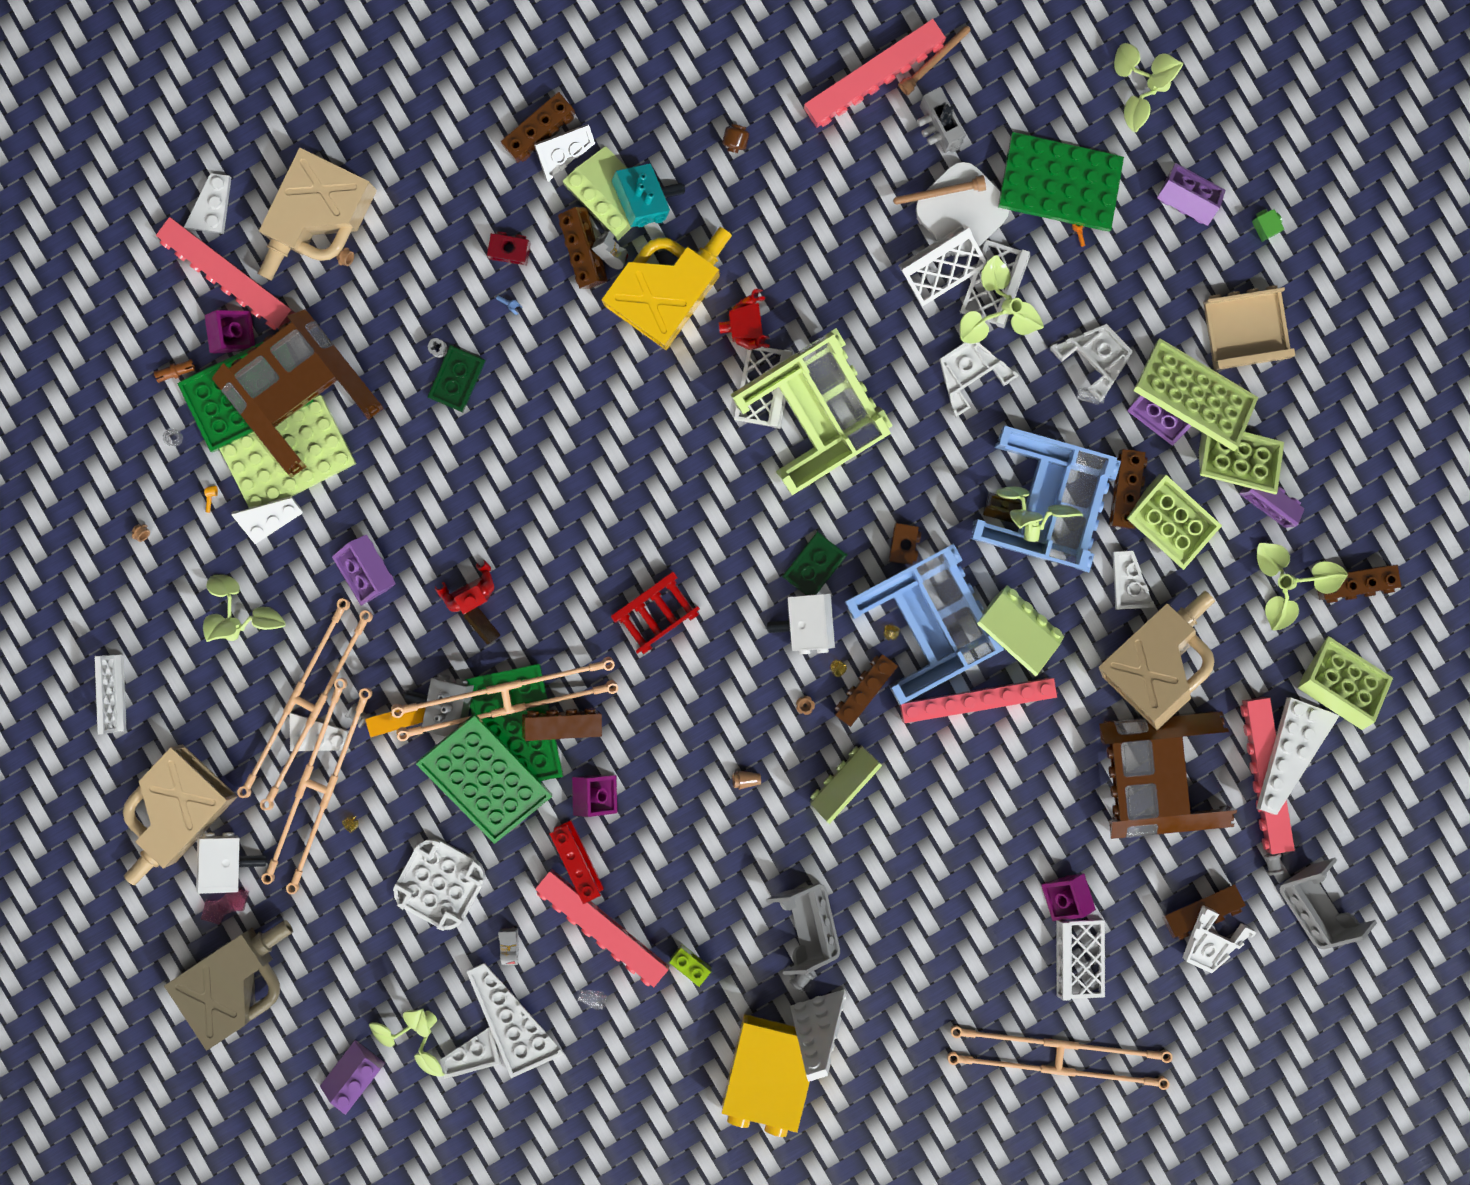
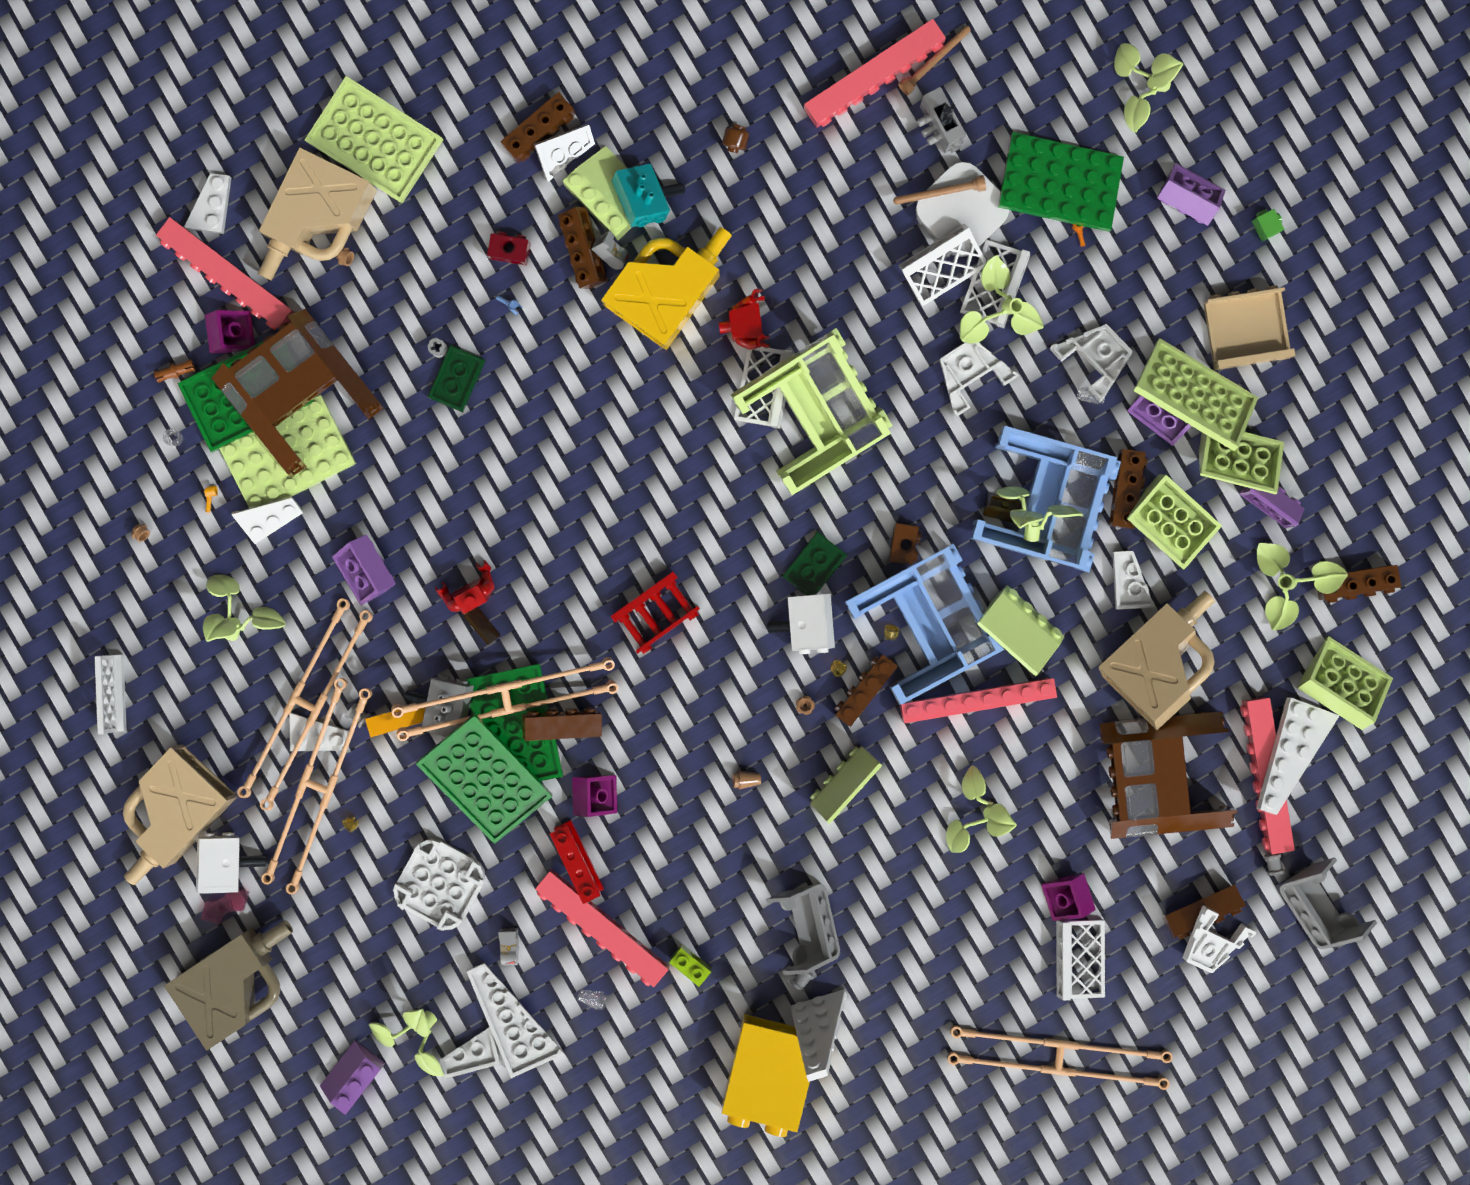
none -> yellowish green plate [305,76,443,204]
none -> yellowish green plant [946,765,1017,853]

